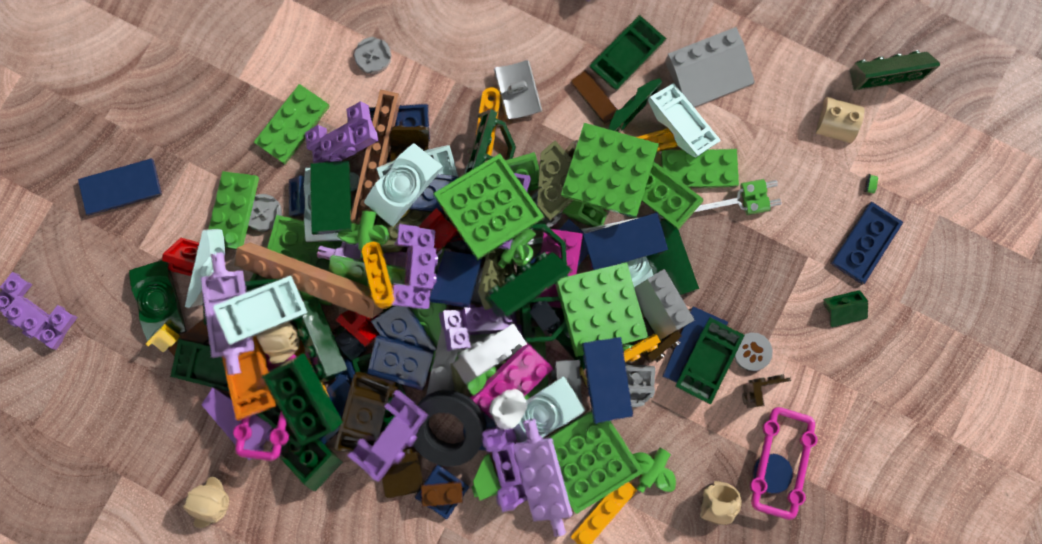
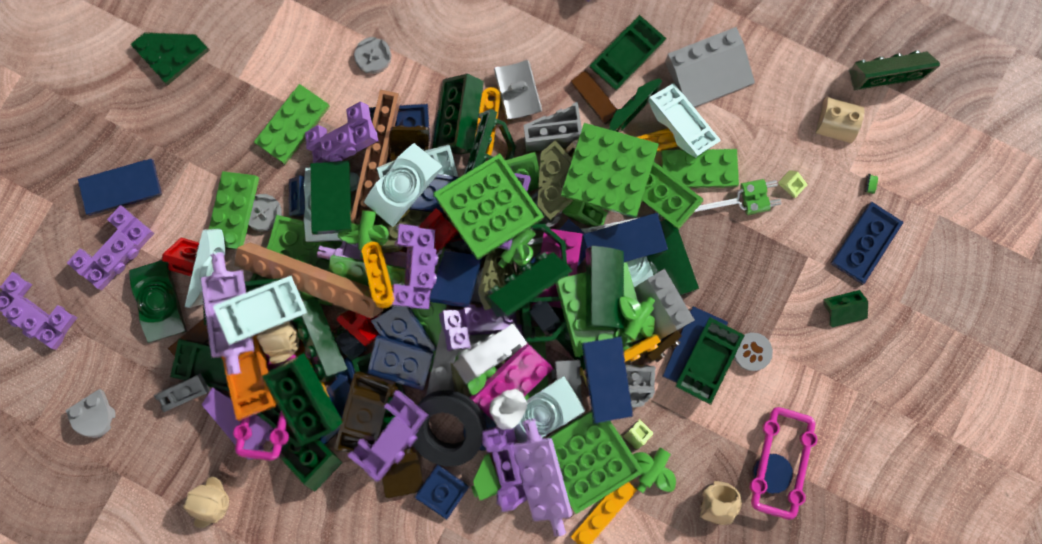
yellow panel [145,323,180,352] -> none
reddish brown plate [421,481,463,507] -> none
dark brown bracket [742,374,791,408] -> none
none -> light grey slope [66,389,115,438]
none -> medium lavender bracket [67,205,155,290]
none -> dark green plate [130,32,210,86]
none -> dark grey plate [153,373,210,412]
none -> dark green slope [432,73,484,154]
none -> light grey wedge [524,102,582,152]
none -> dark green slope [586,246,624,329]
none -> bright green plant [619,297,655,342]
none -> yellowish green slope [623,419,653,450]
none -> yellowish green slope [778,170,807,198]

